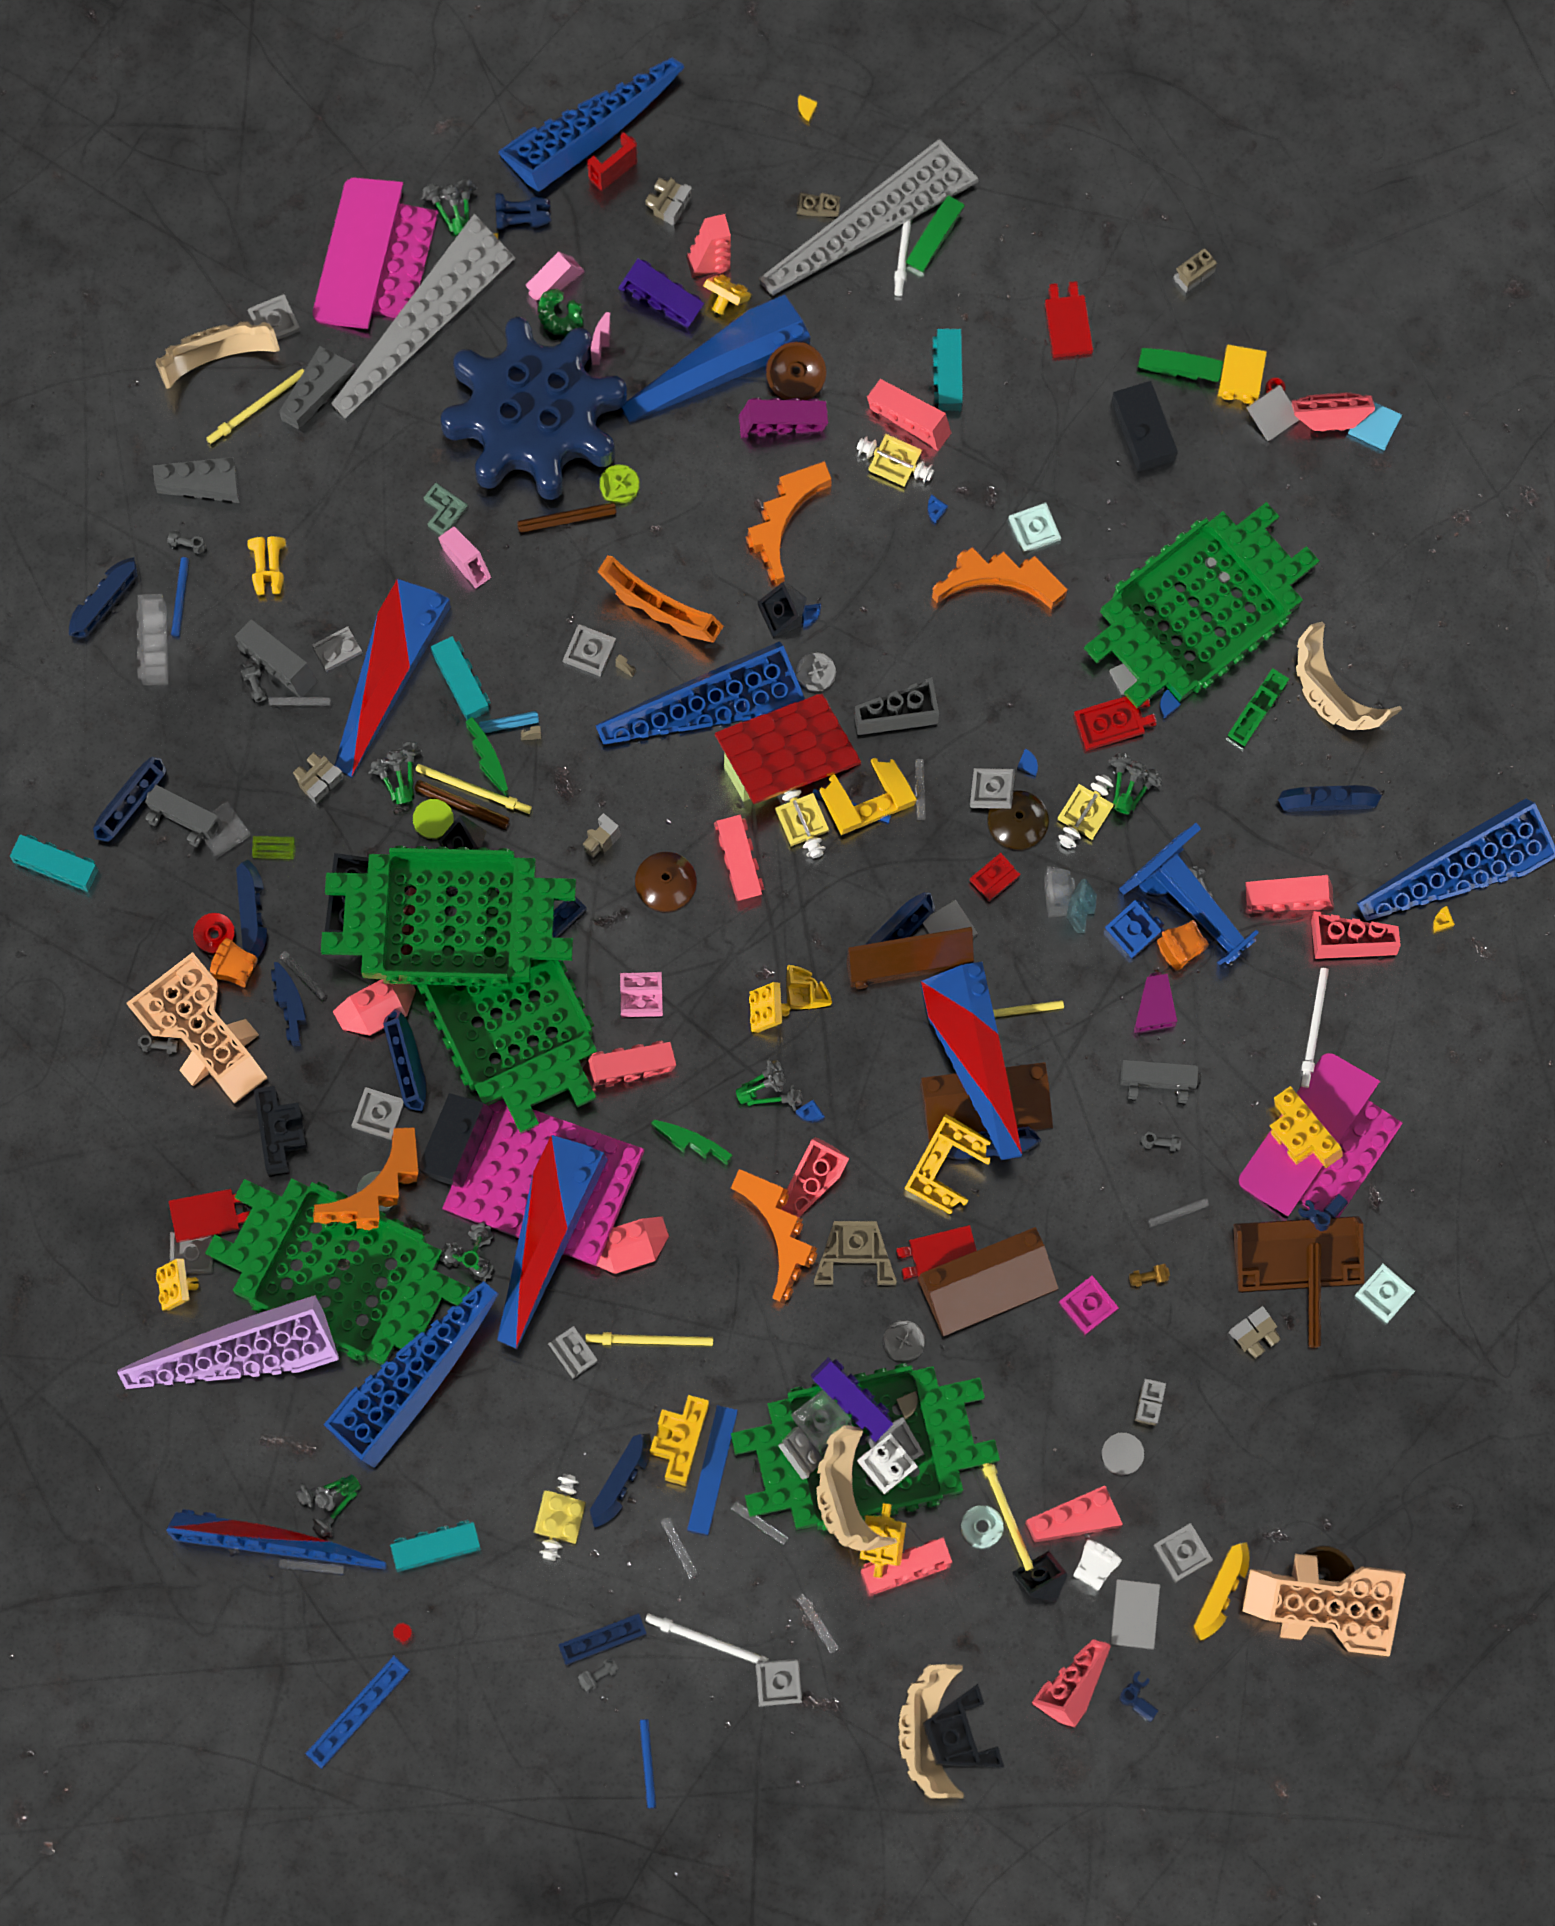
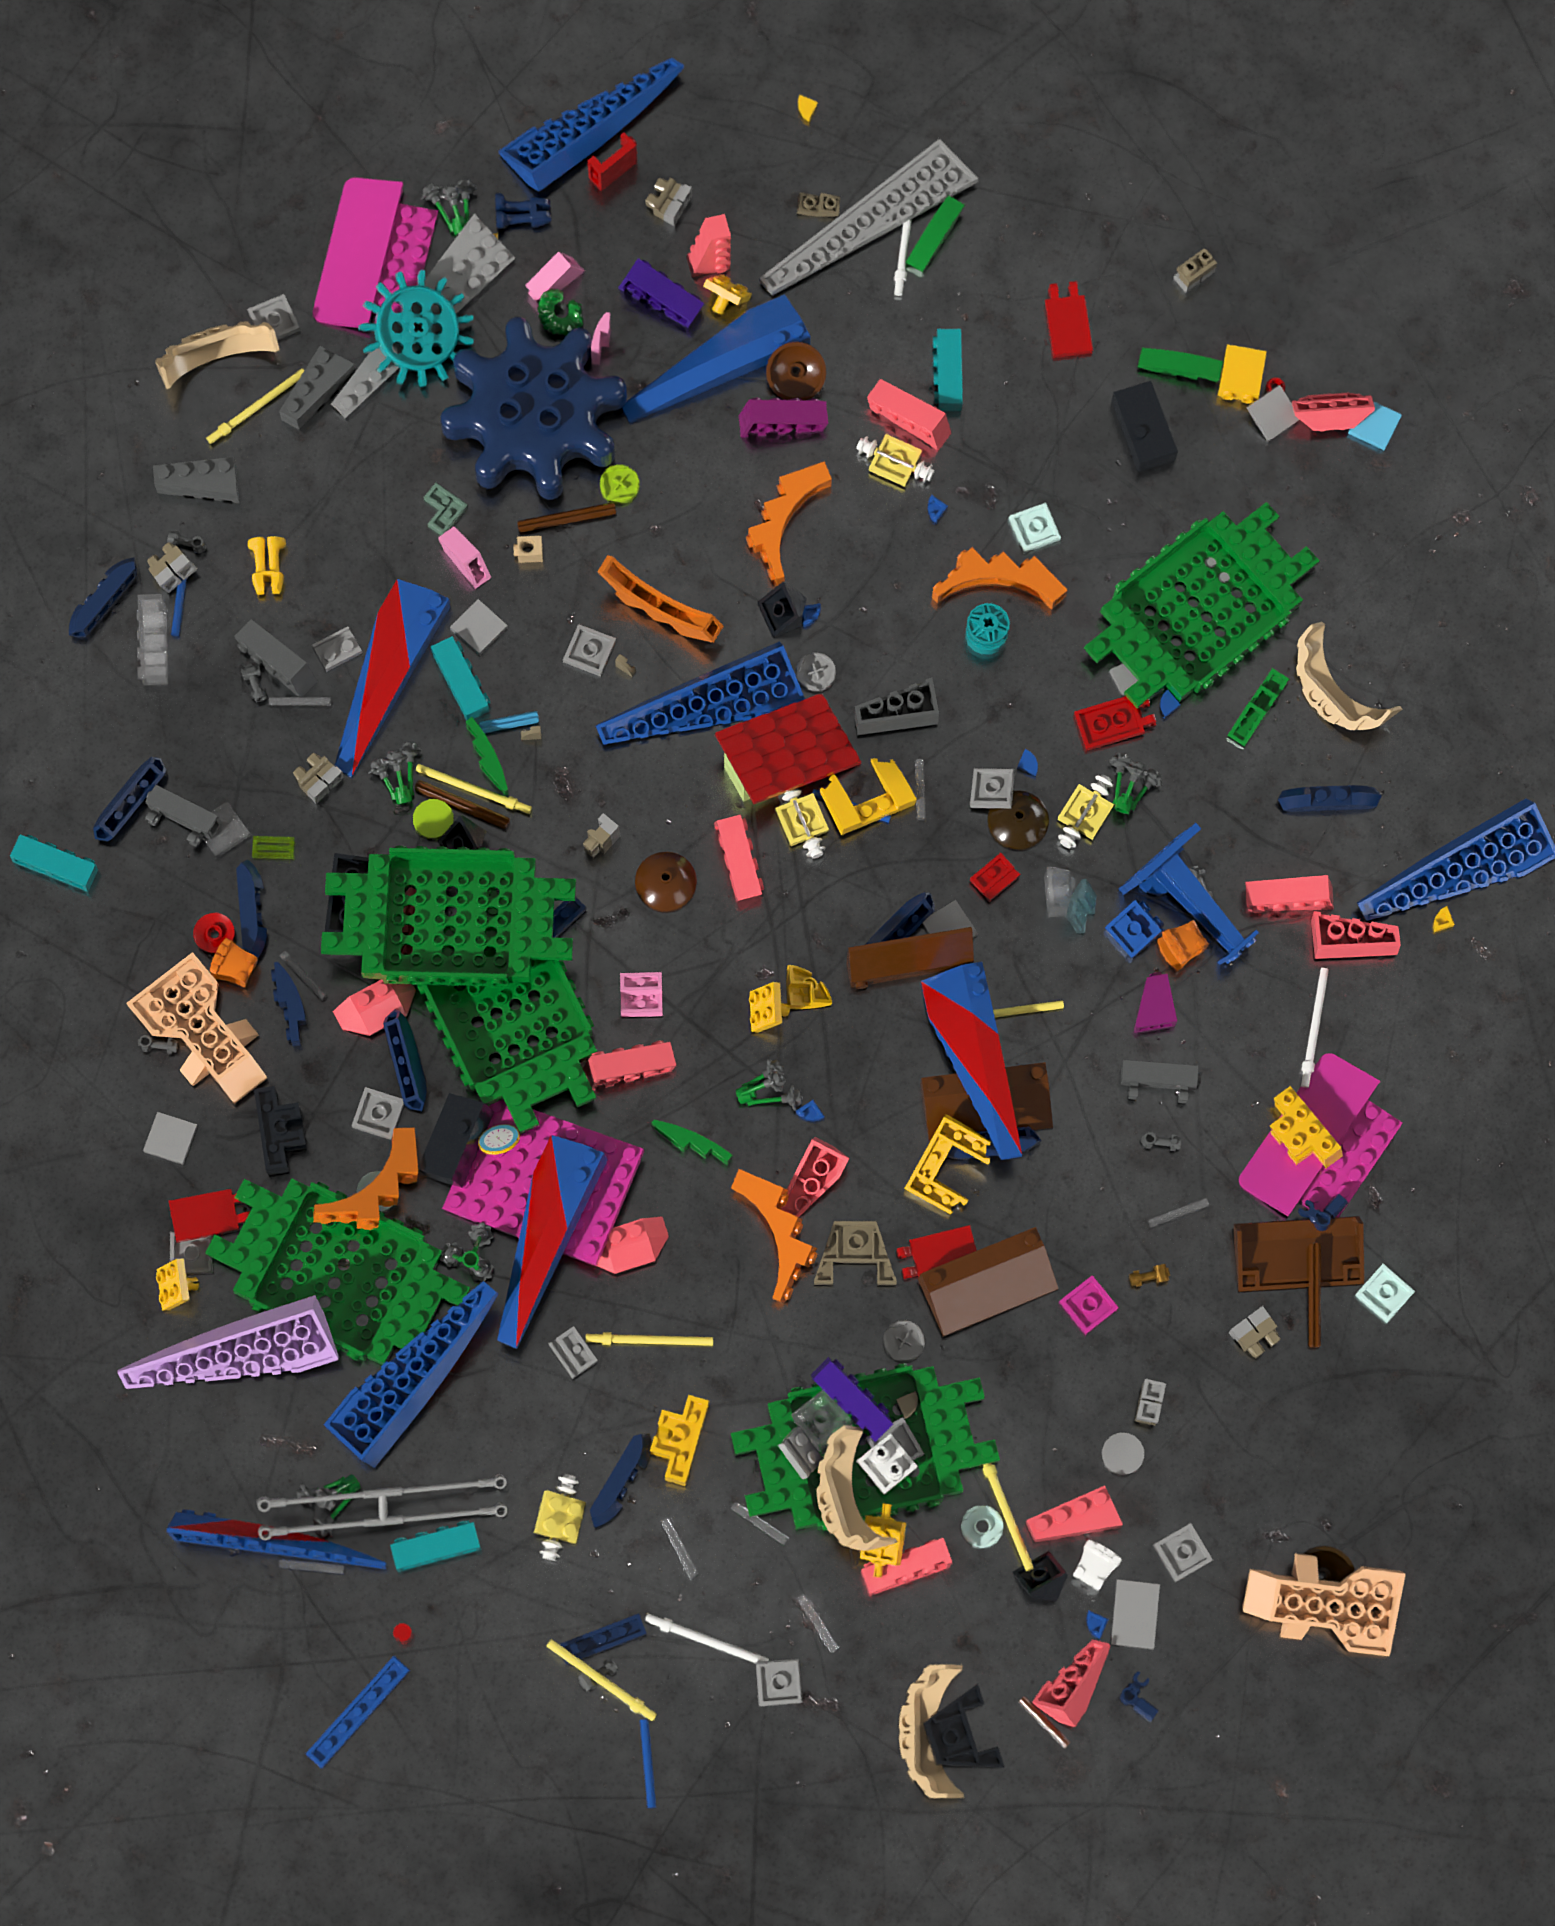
blue tile [687,1405,738,1535] -> none
yellow brick [1194,1542,1250,1641] -> none
none -> light grey tile [143,1112,198,1165]
none -> hips [147,542,198,593]
none -> light grey bar [257,1474,507,1540]
none -> teal gear [358,270,474,387]
none -> light grey tile [450,599,508,656]
none -> piece [478,1124,520,1155]
none -> tan brick [513,536,543,563]
none -> light yellow bar [546,1639,657,1721]
none -> teal wheel [965,603,1010,655]
none -> reddish brown bar [1019,1696,1071,1748]
none -> blue tile [1086,1610,1108,1640]

